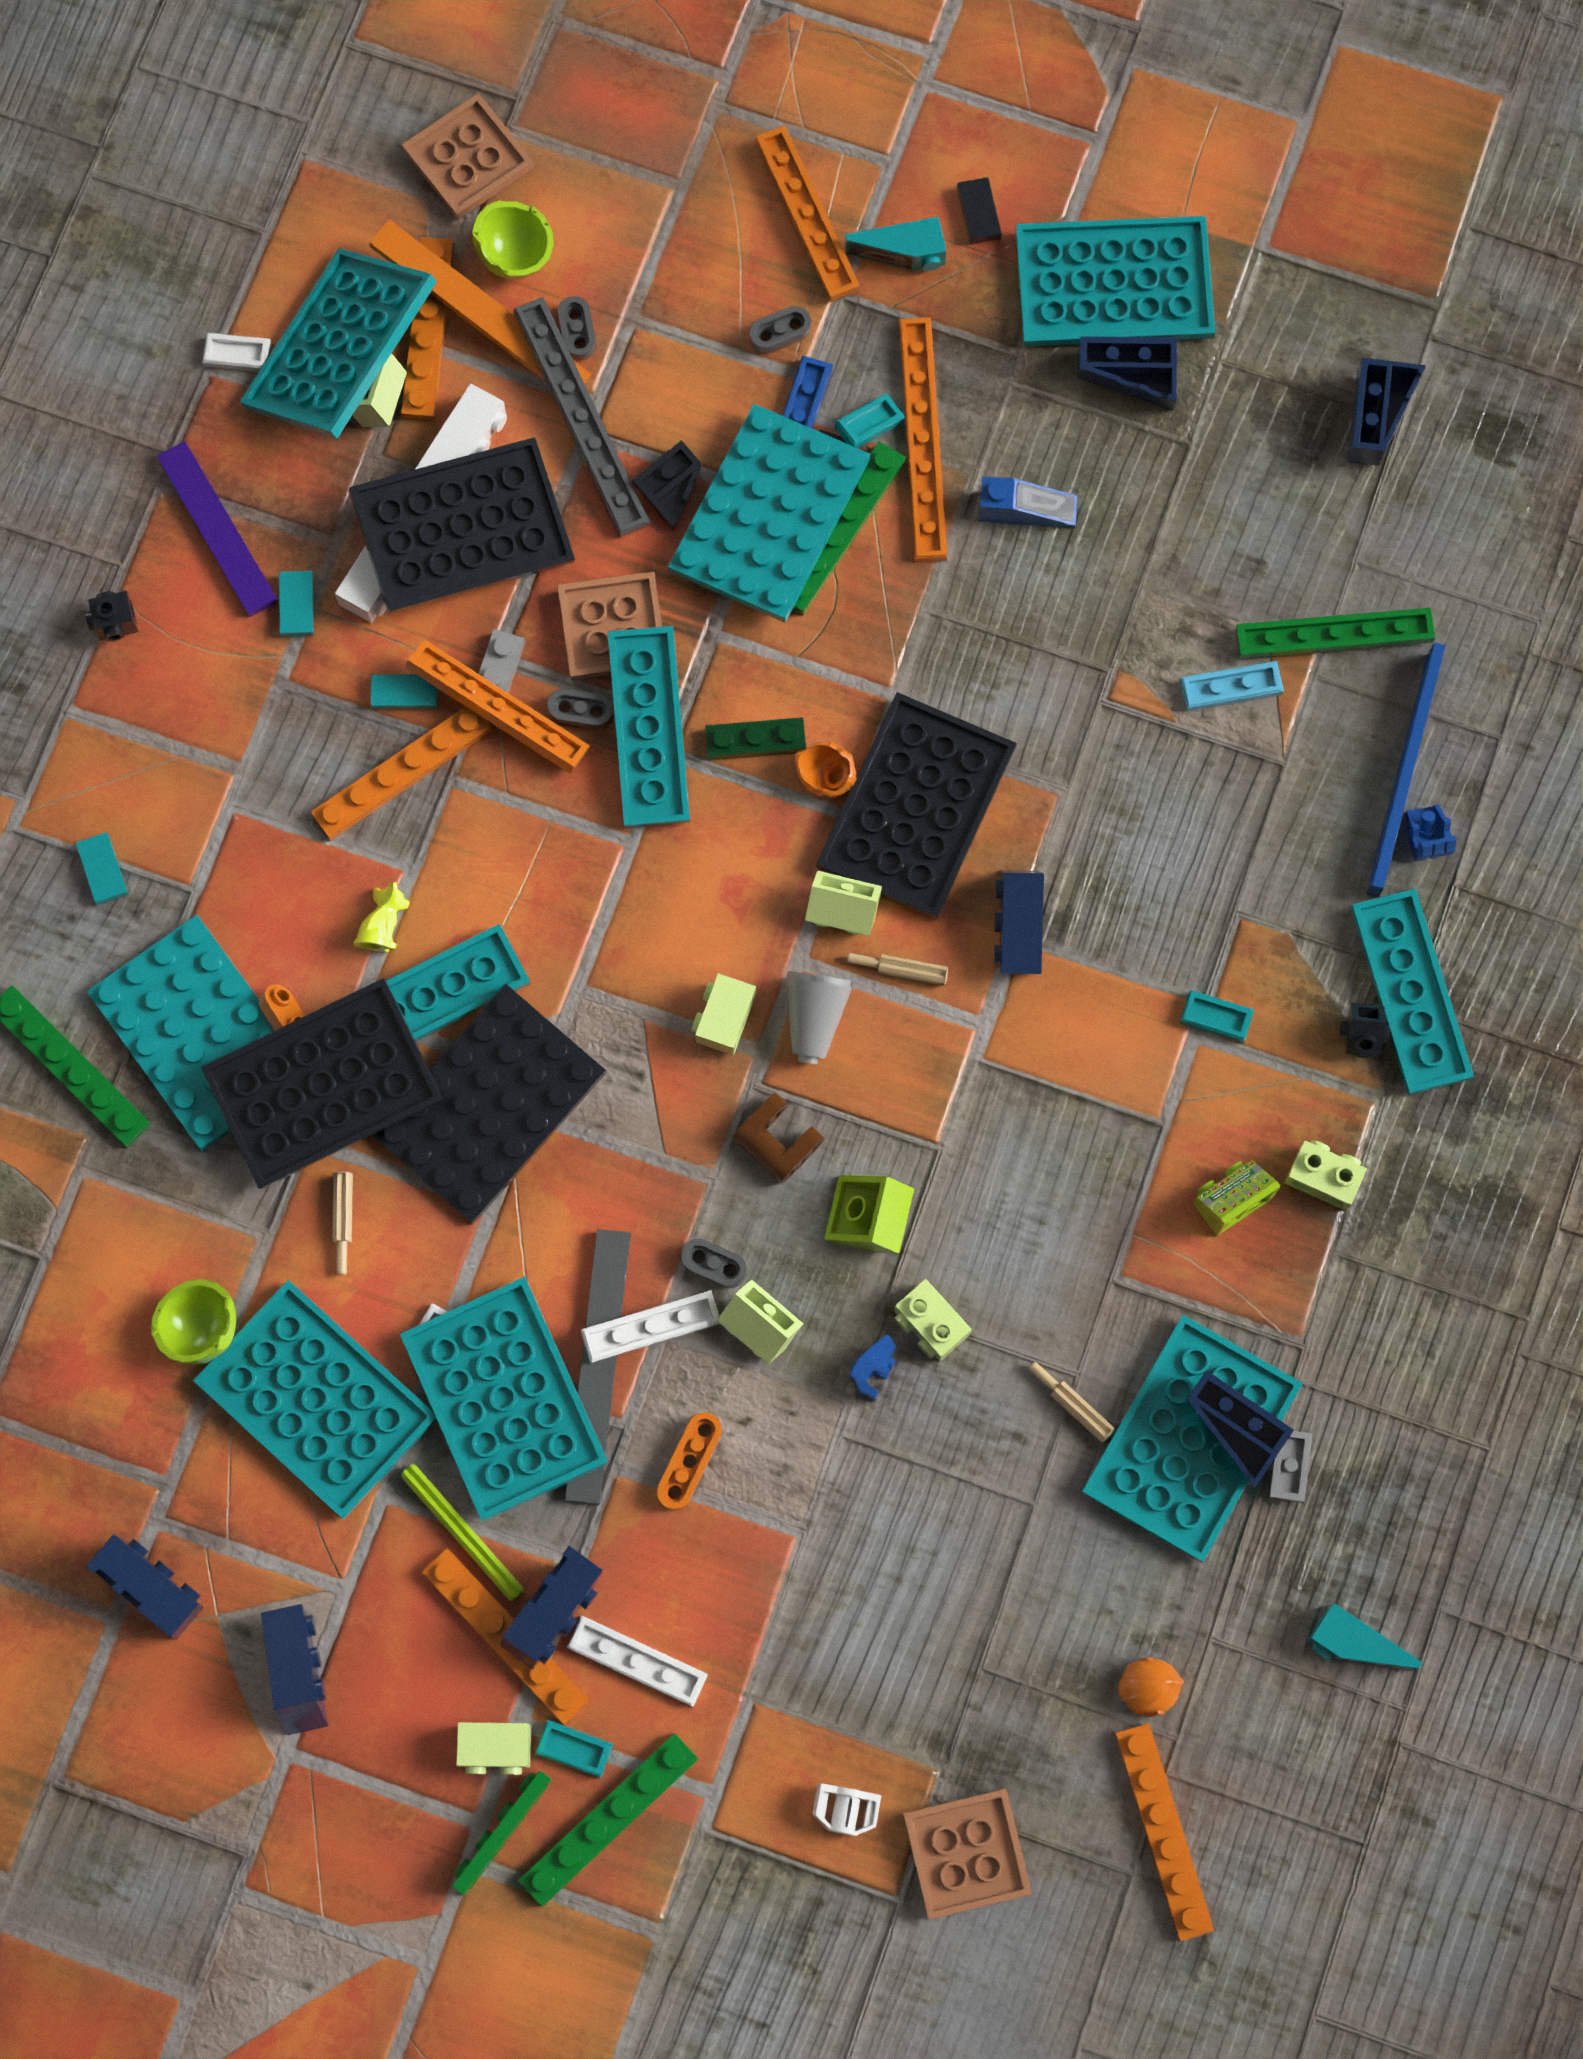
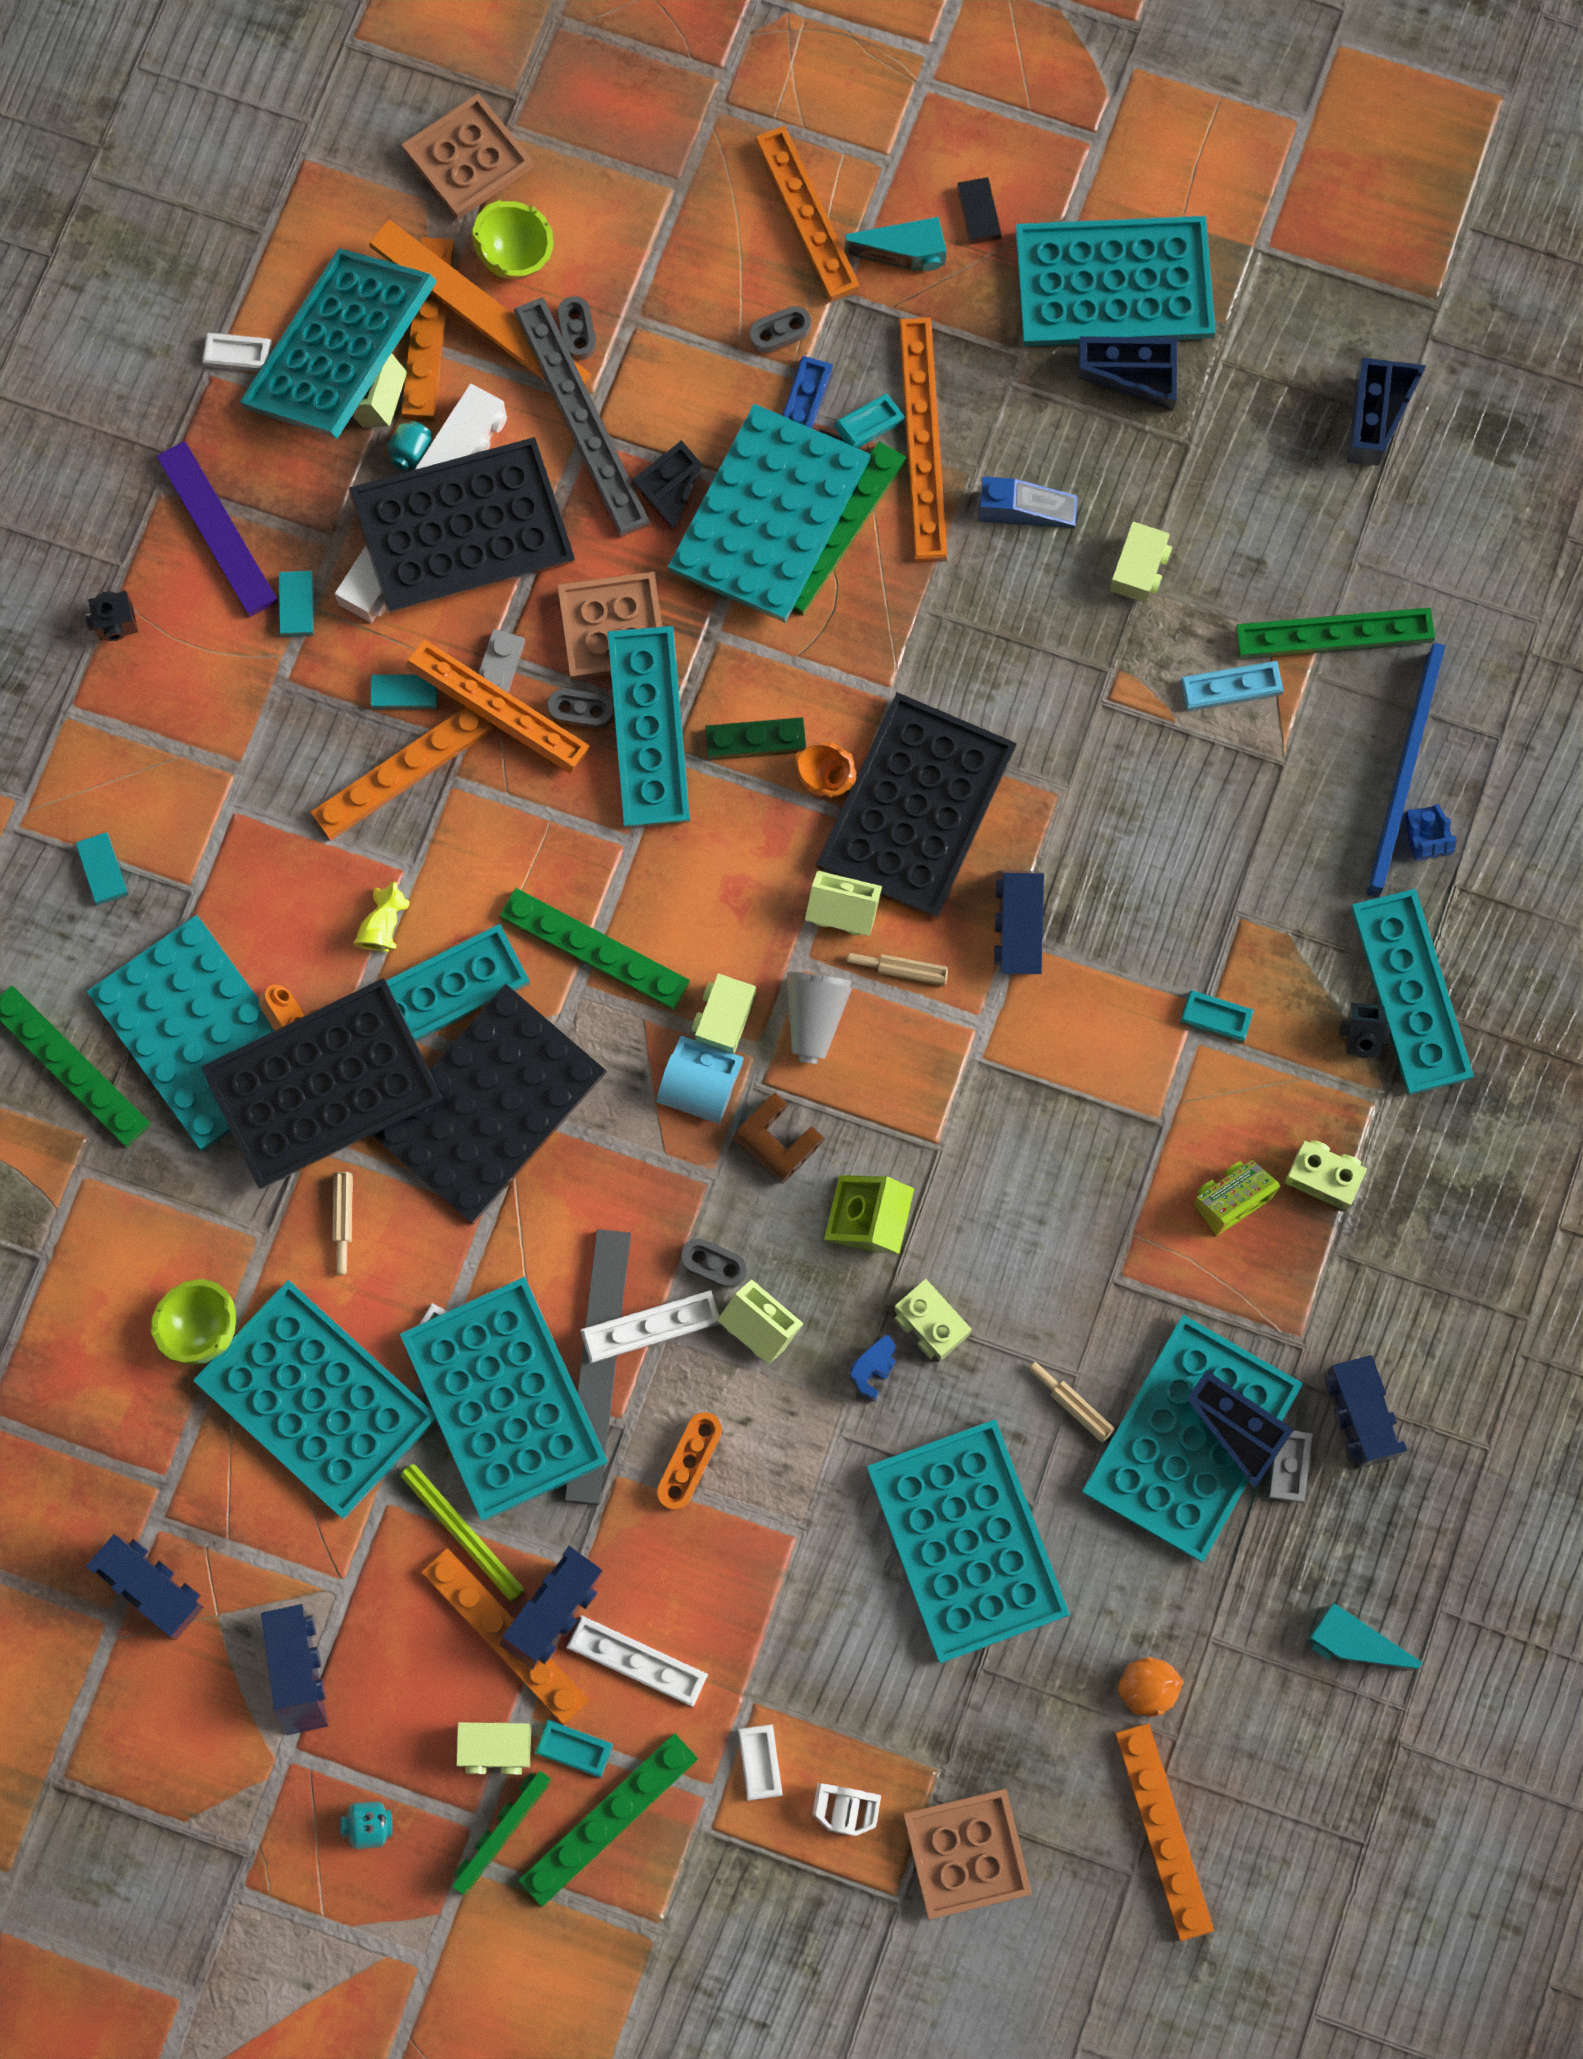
none -> teal head [340,1801,392,1850]
none -> teal head [386,421,433,471]
none -> green plate [499,888,690,1011]
none -> medium azure brick [656,1036,744,1124]
none -> white tile [738,1724,782,1801]
none -> teal plate [866,1419,1070,1664]
none -> yellowish green brick [1110,522,1172,603]
none -> dark blue wedge [1325,1355,1408,1469]

